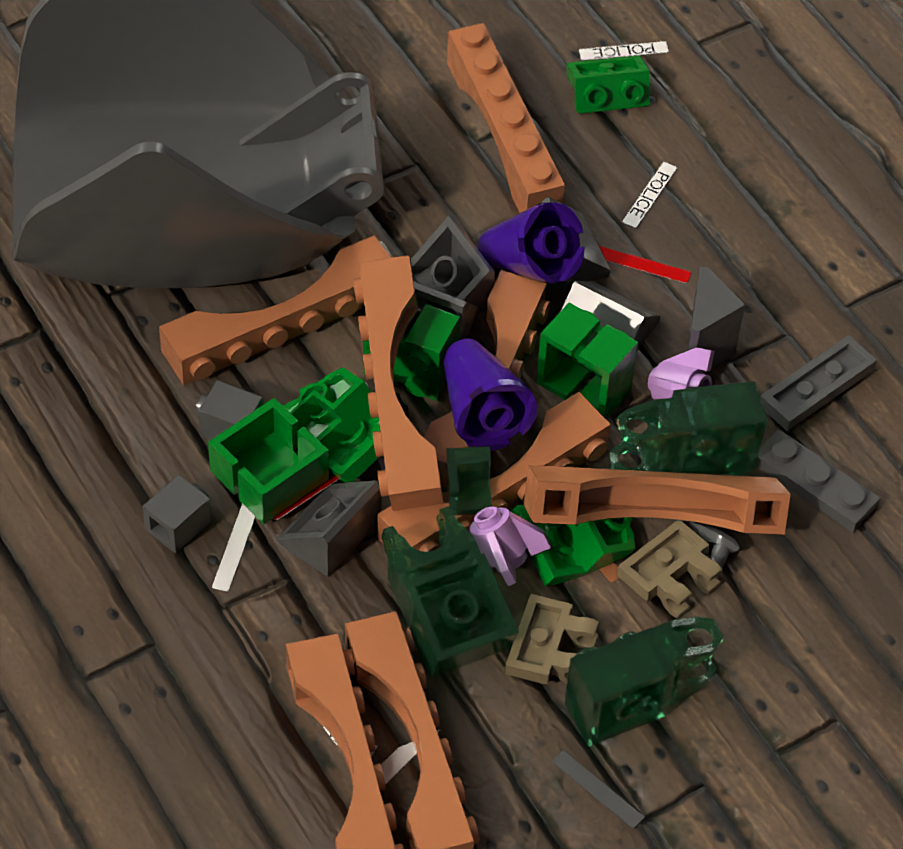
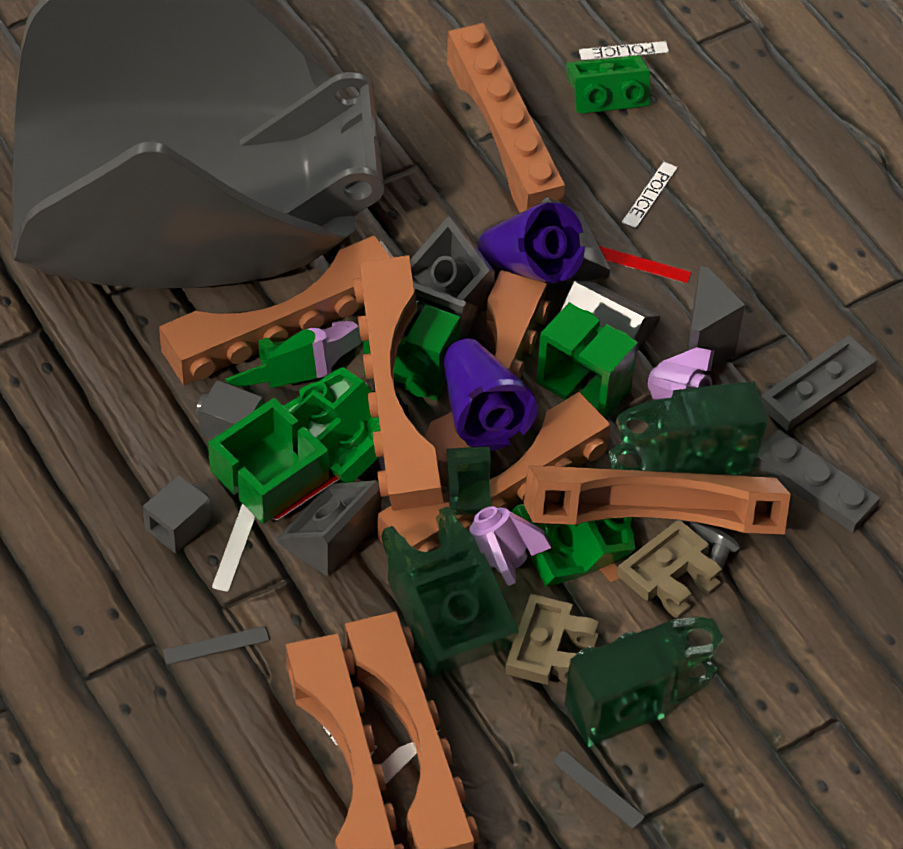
none -> dark grey sticker [162,626,269,665]
none -> green animal [225,321,361,388]

